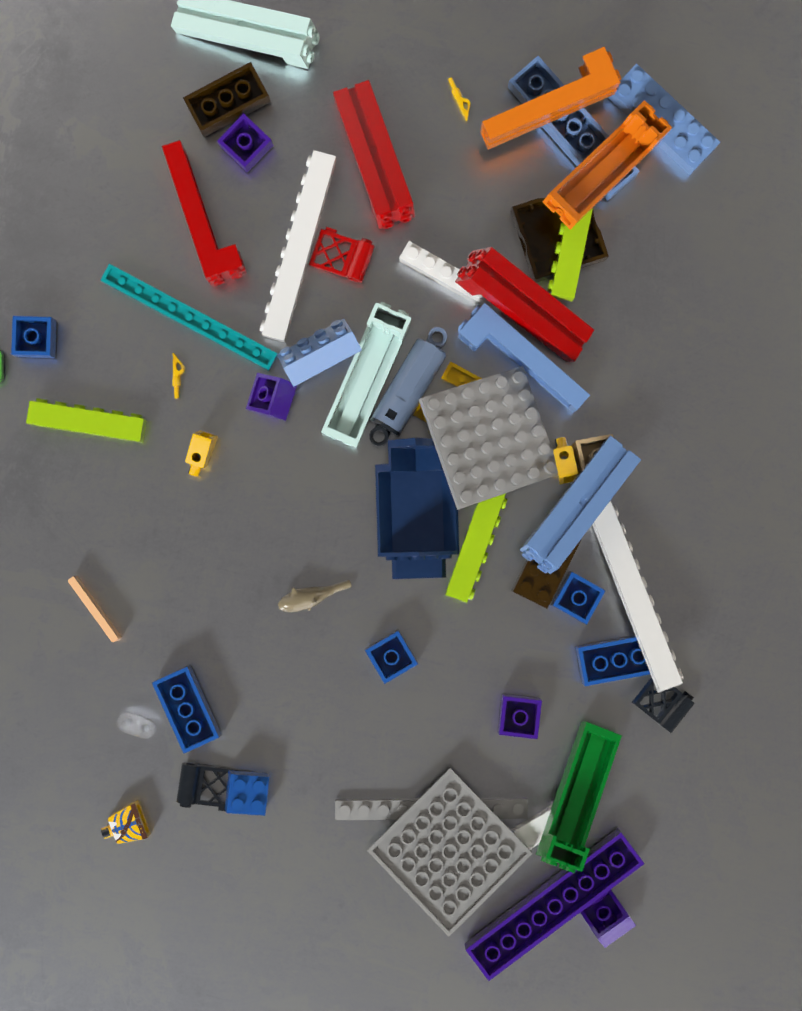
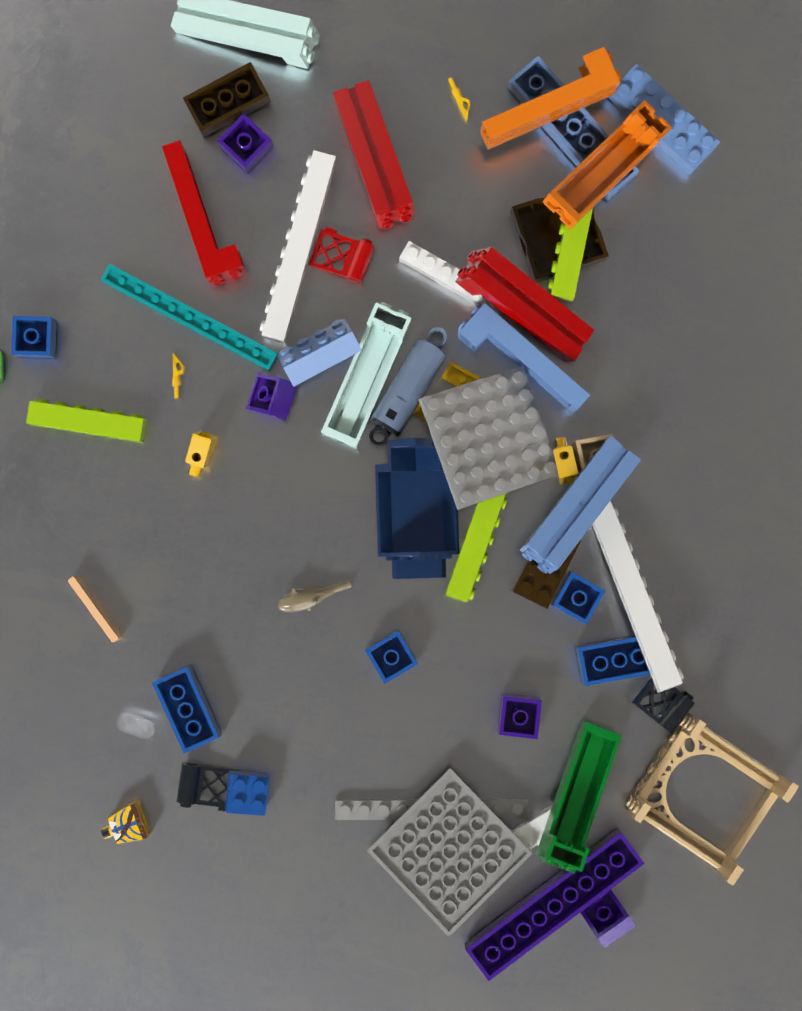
none -> tan arch [625,713,799,886]

